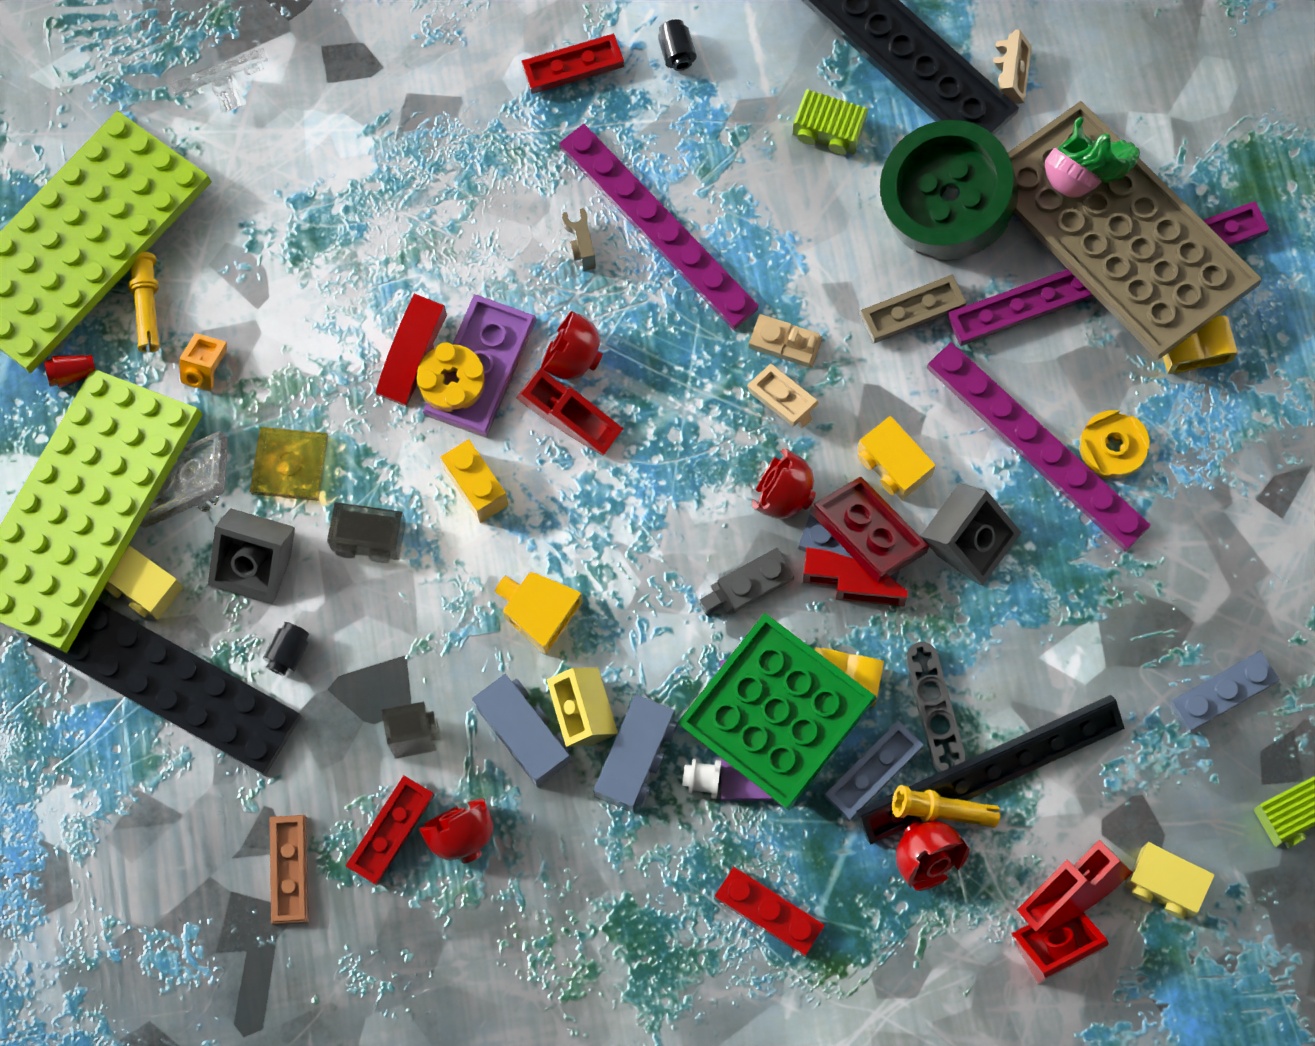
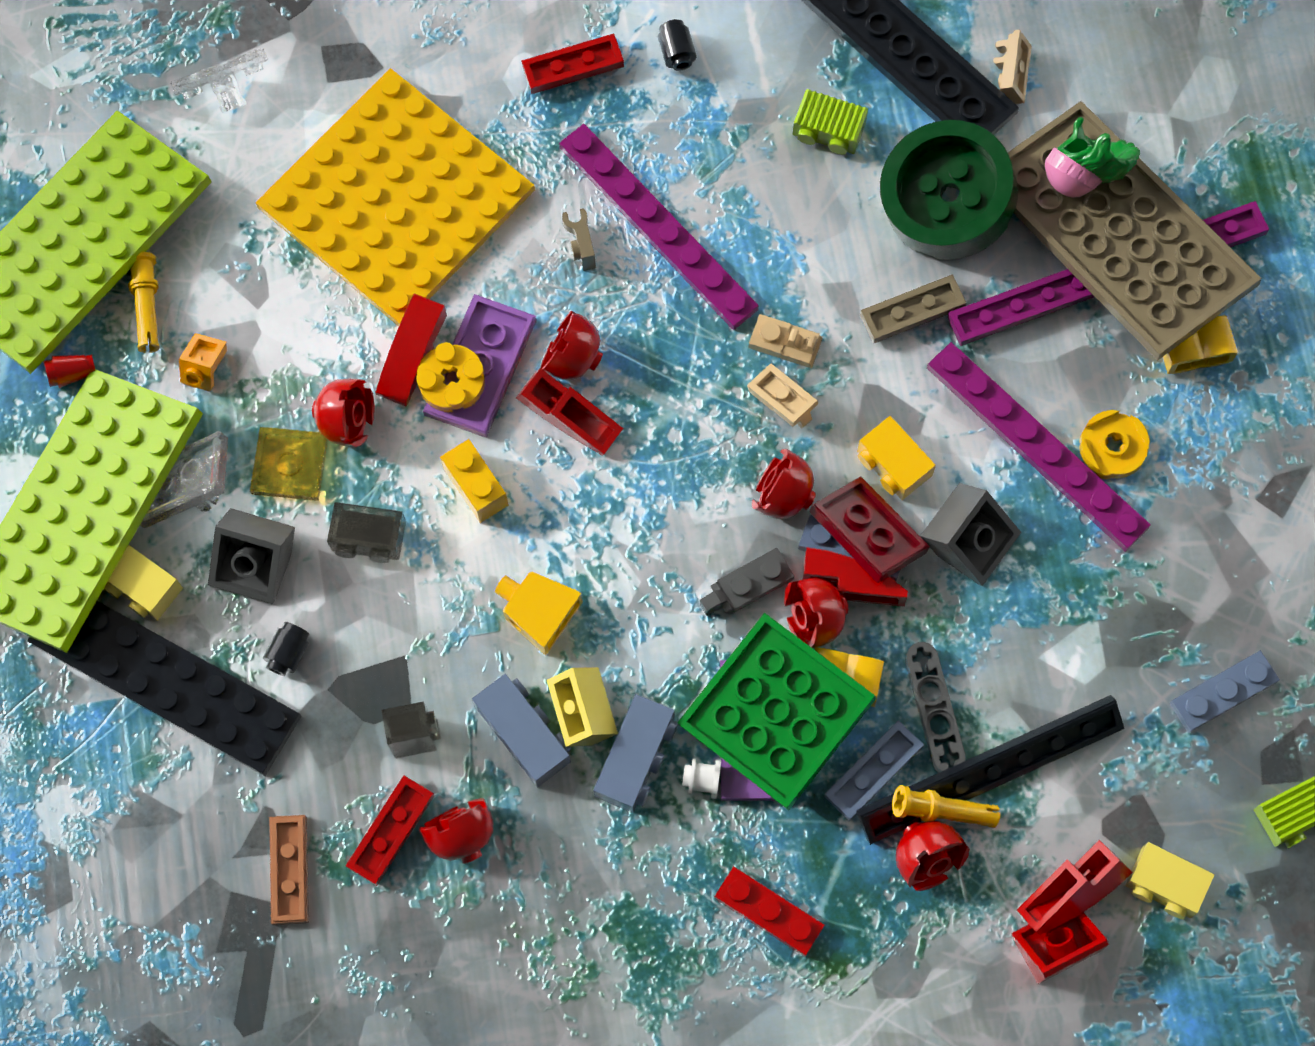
none -> yellow plate [255,68,535,326]
none -> red cylinder [312,379,375,447]
none -> red cylinder [784,578,849,648]

